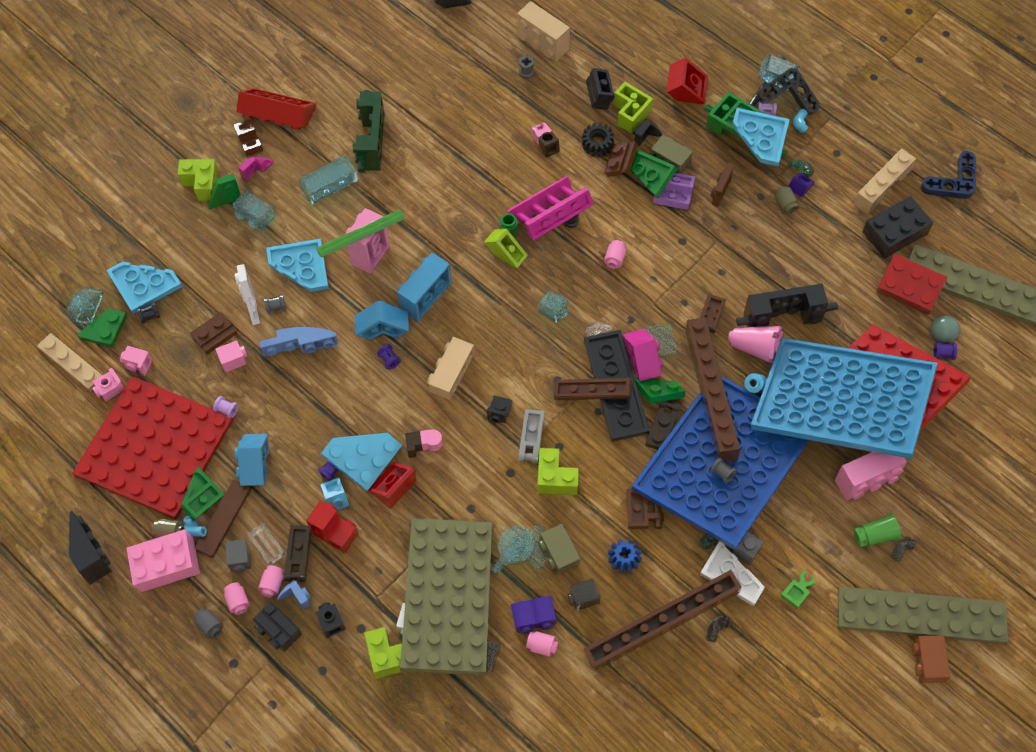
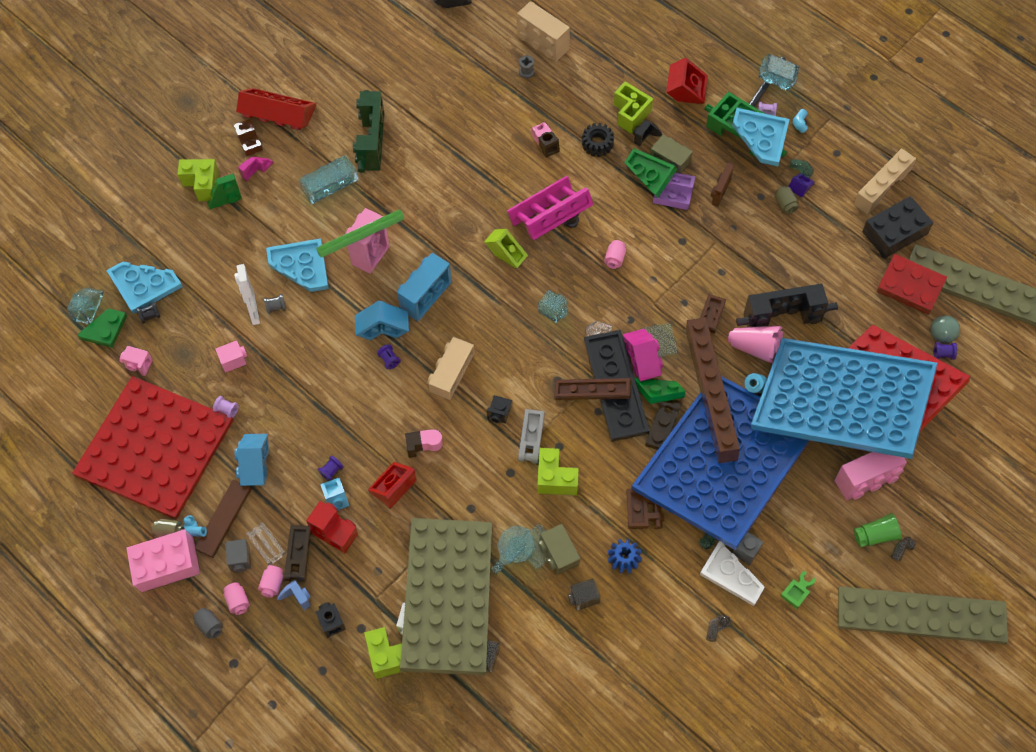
tan plate [37,333,103,392] -> none
black slope [69,511,112,585] -> none
bright pink brick [92,368,124,402] -> none
green wing [180,467,225,521] -> none
reddish brown plate [190,312,238,355] -> none
clear light blue brick [232,190,276,231] -> none
black brick [253,602,302,651] -> none
medium blue slope [259,327,339,356] -> none
medium azure plate [320,433,402,491] -> none
green brick [499,214,518,238] -> none
dark purple brick [511,596,557,634] -> none
bright pink brick [526,631,558,657] -> none
reddish brown brick [584,570,742,671] -> none
black brick [586,68,615,110] -> none
reddish brown plate [604,141,638,177] -> none
dark grey bush [710,457,737,484] -> none
black beam [756,68,820,115] -> none
dark orange brick [912,635,951,683] -> none
dark blue beam [921,151,976,199] -> none

